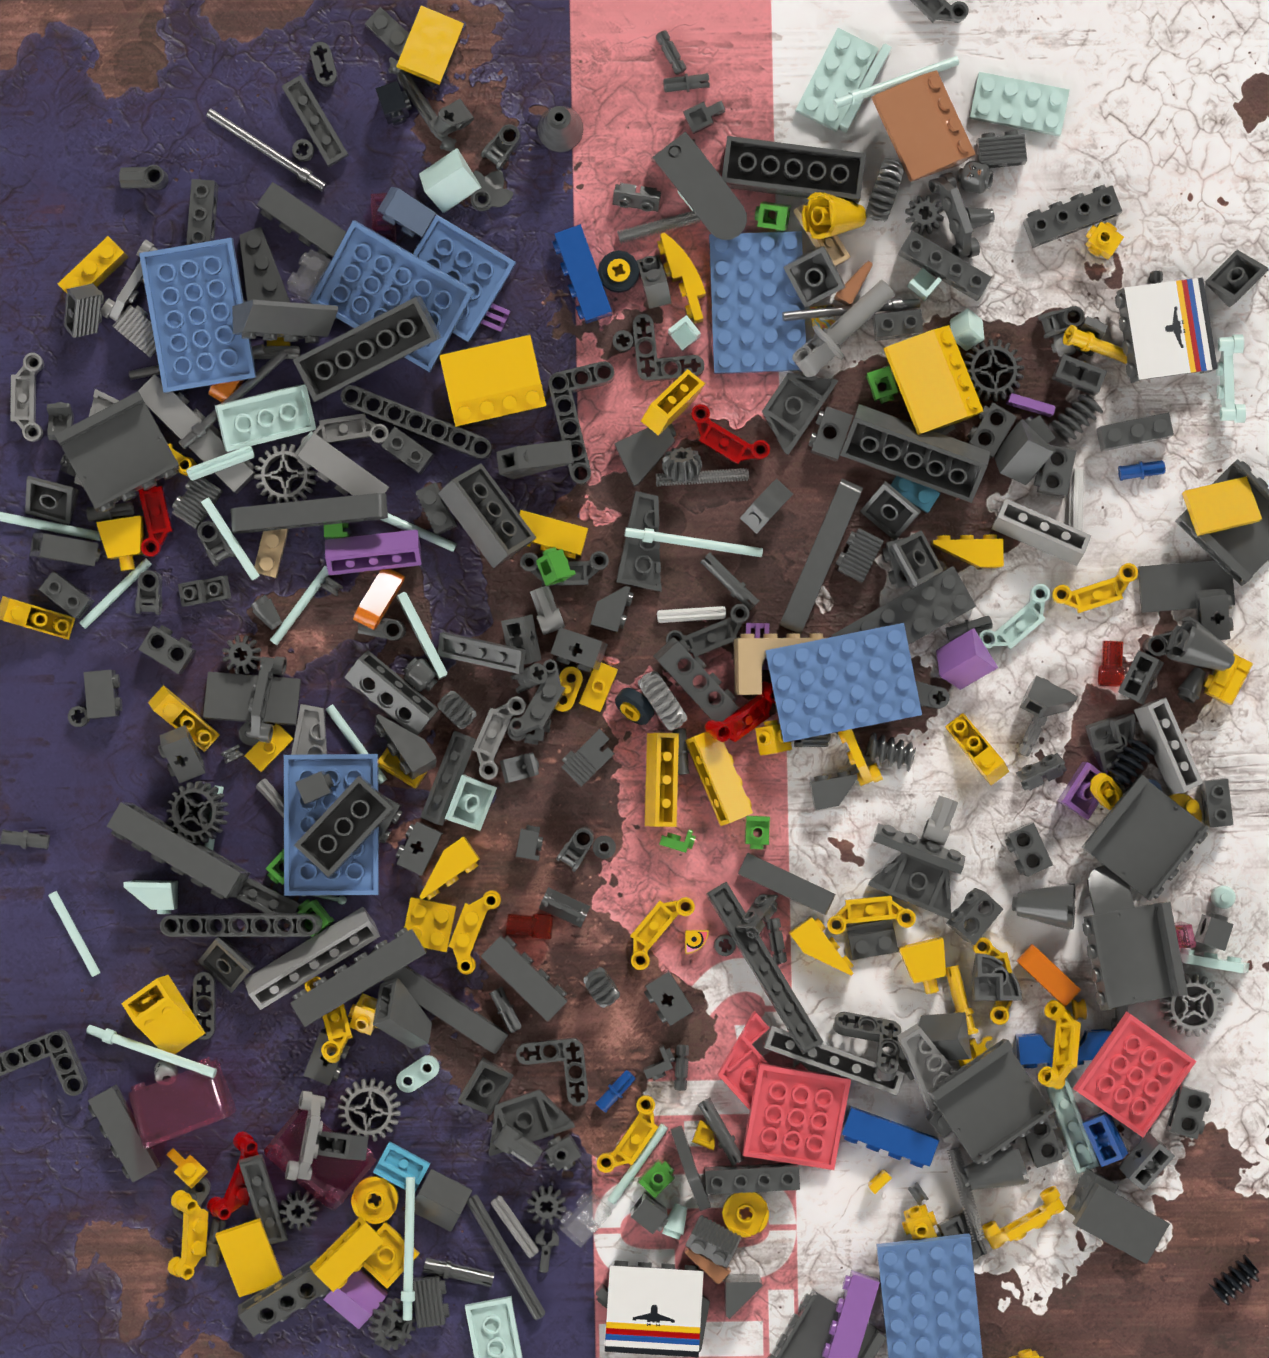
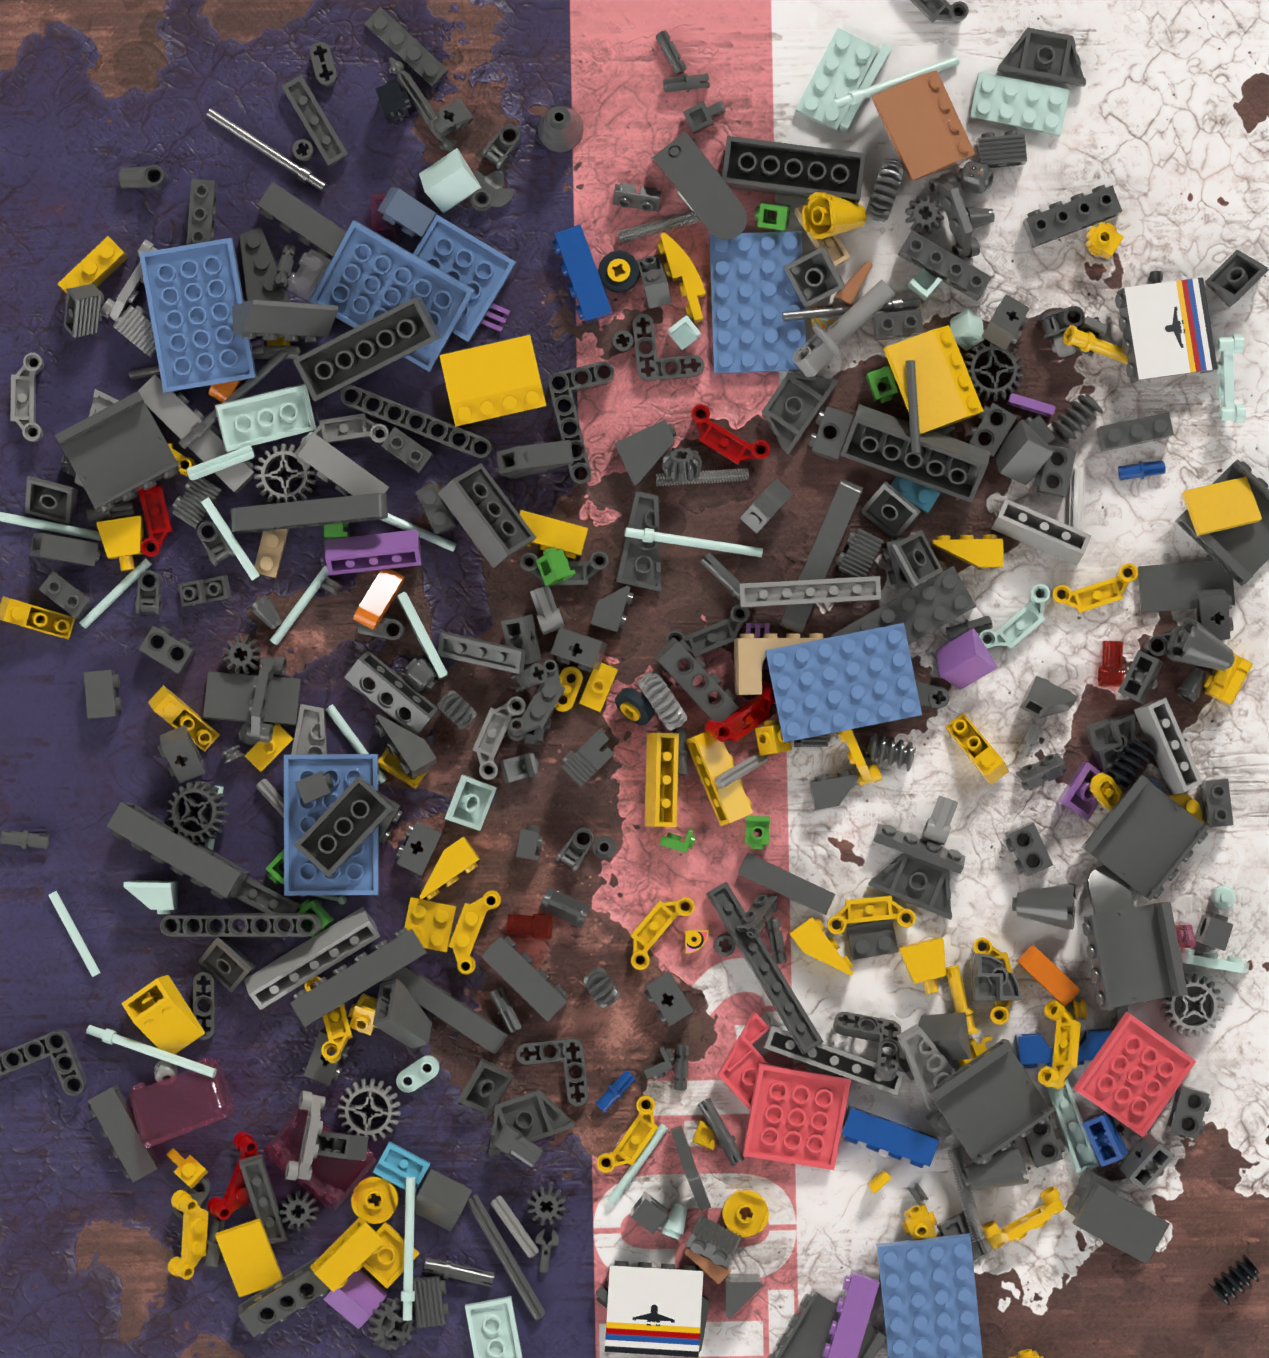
dark grey bracket [47,402,74,440] -> none
dark grey bush [68,706,90,727] -> none
yellow tile [396,6,464,85] -> none
dark grey plate [421,731,476,826] -> none
dark grey brick [544,1133,582,1171] -> none
clear brick [560,1191,612,1248] -> none
bright green brick [638,1159,675,1198] -> none
yellow brick [641,369,705,436] -> none
white axle [657,606,726,623] -> none
dark grey brick [704,1163,800,1195] -> none
dark grey brick [946,888,1003,945] -> none
dark grey brick [1051,354,1107,396] -> none
none -> dark grey axle [274,244,297,288]
none -> light grey axle [715,752,768,789]
none -> light grey plate [739,576,881,607]
none -> dark grey bar [906,360,921,454]
none -> dark grey brick [981,294,1030,350]
none -> dark grey wing [997,27,1086,87]

